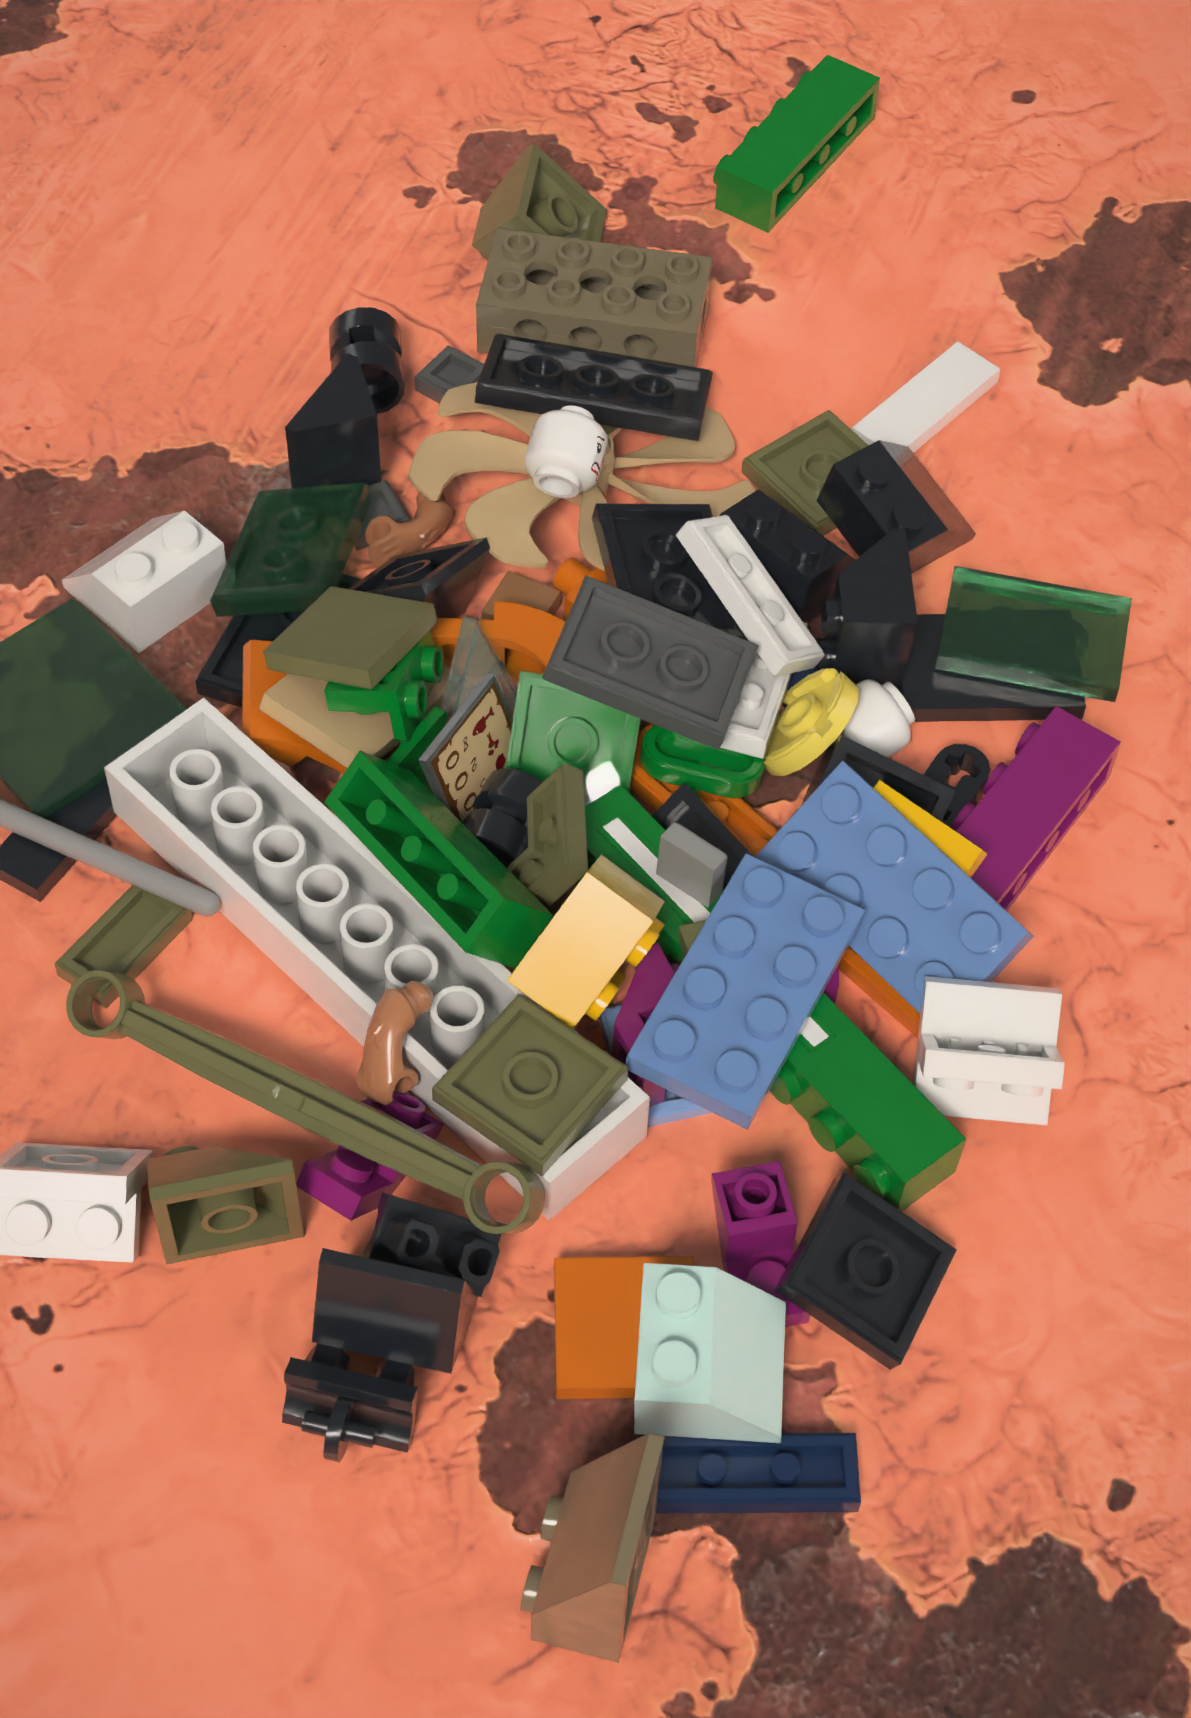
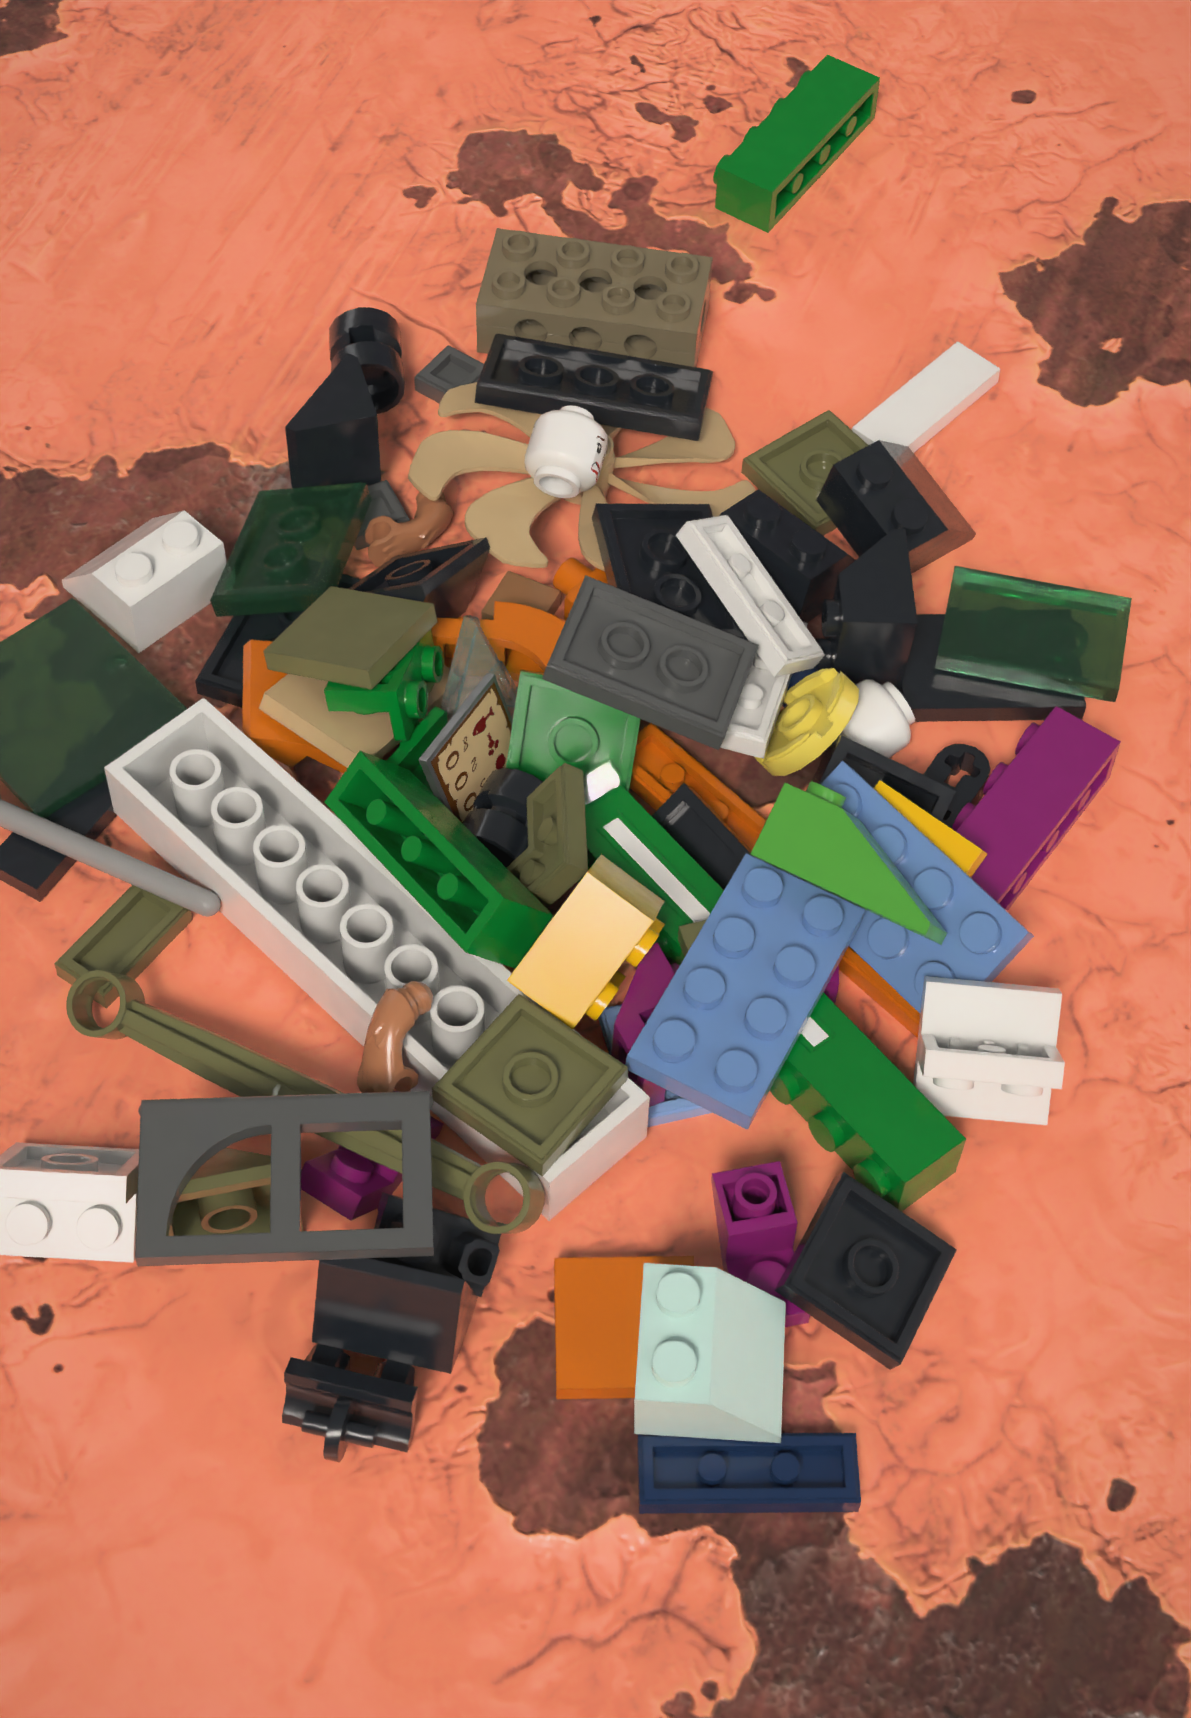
olive slope [472,143,607,261] -> none
dark tan slope [520,1433,665,1663] -> none
green tile [640,725,765,798] -> none
light grey tile [656,822,728,908] -> none
none -> dark grey window [135,1091,434,1266]
none -> bright green slope [751,781,947,945]

